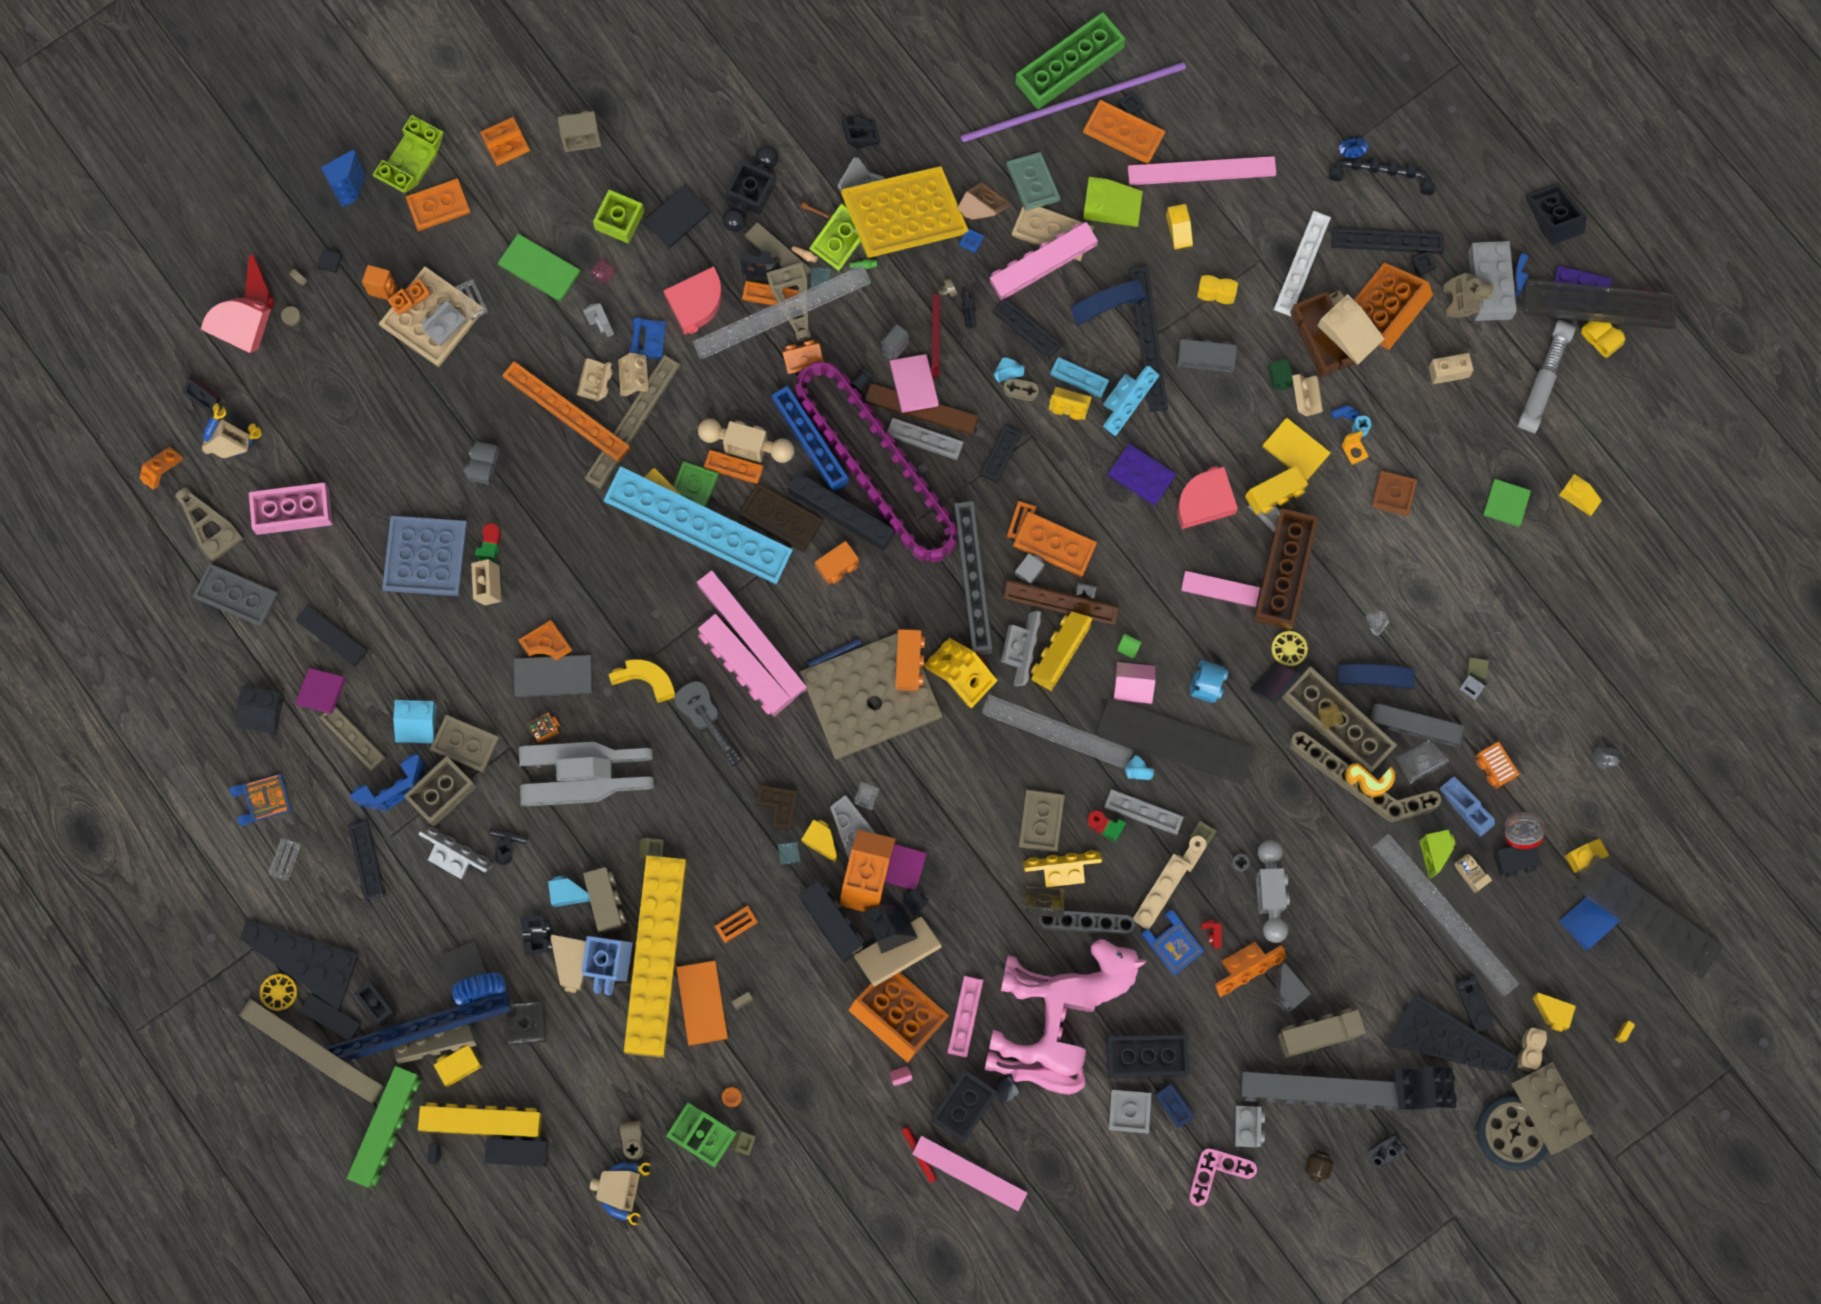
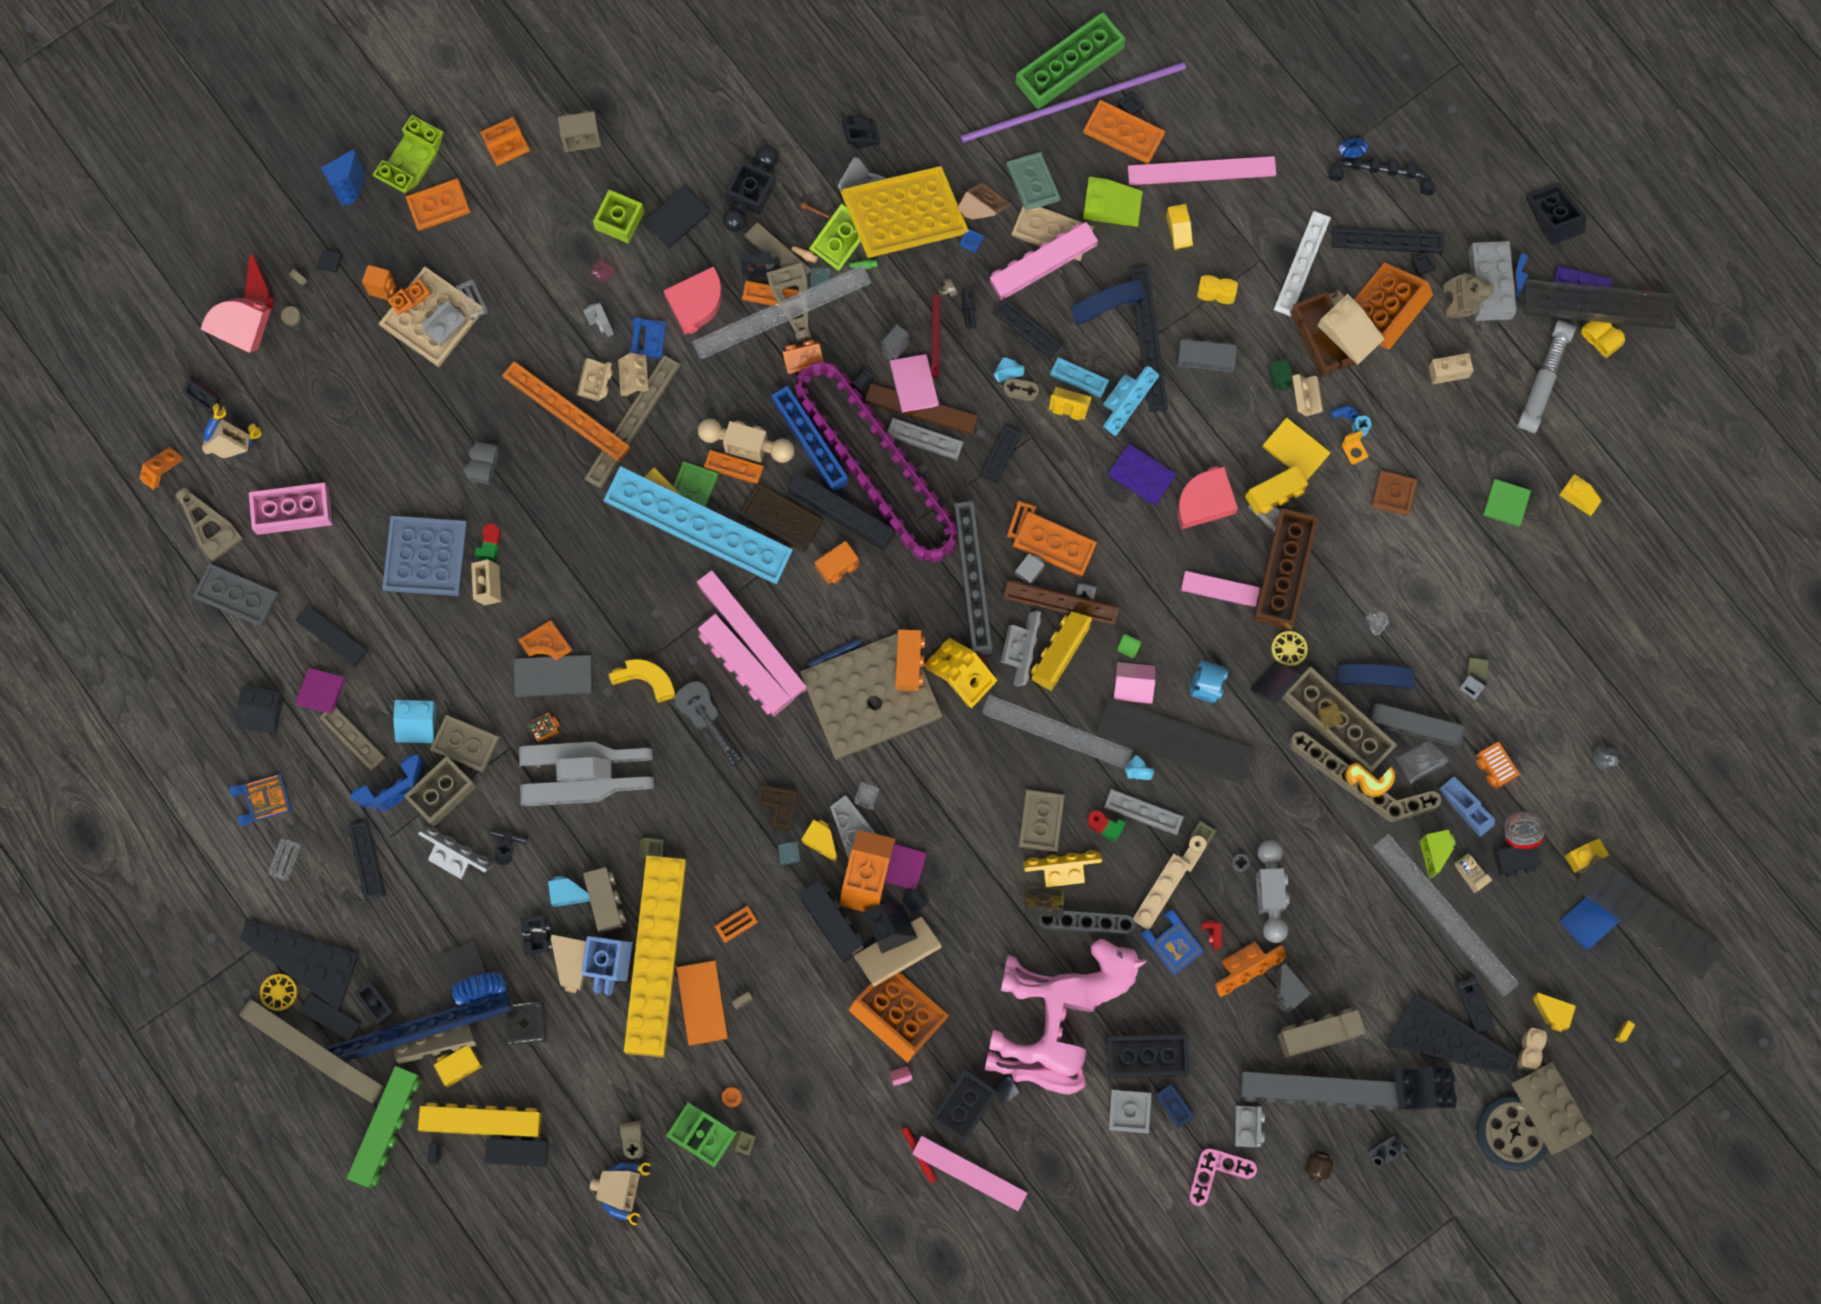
bright green tile [498,234,581,302] -> none
bright pink tile [947,976,983,1058] -> none

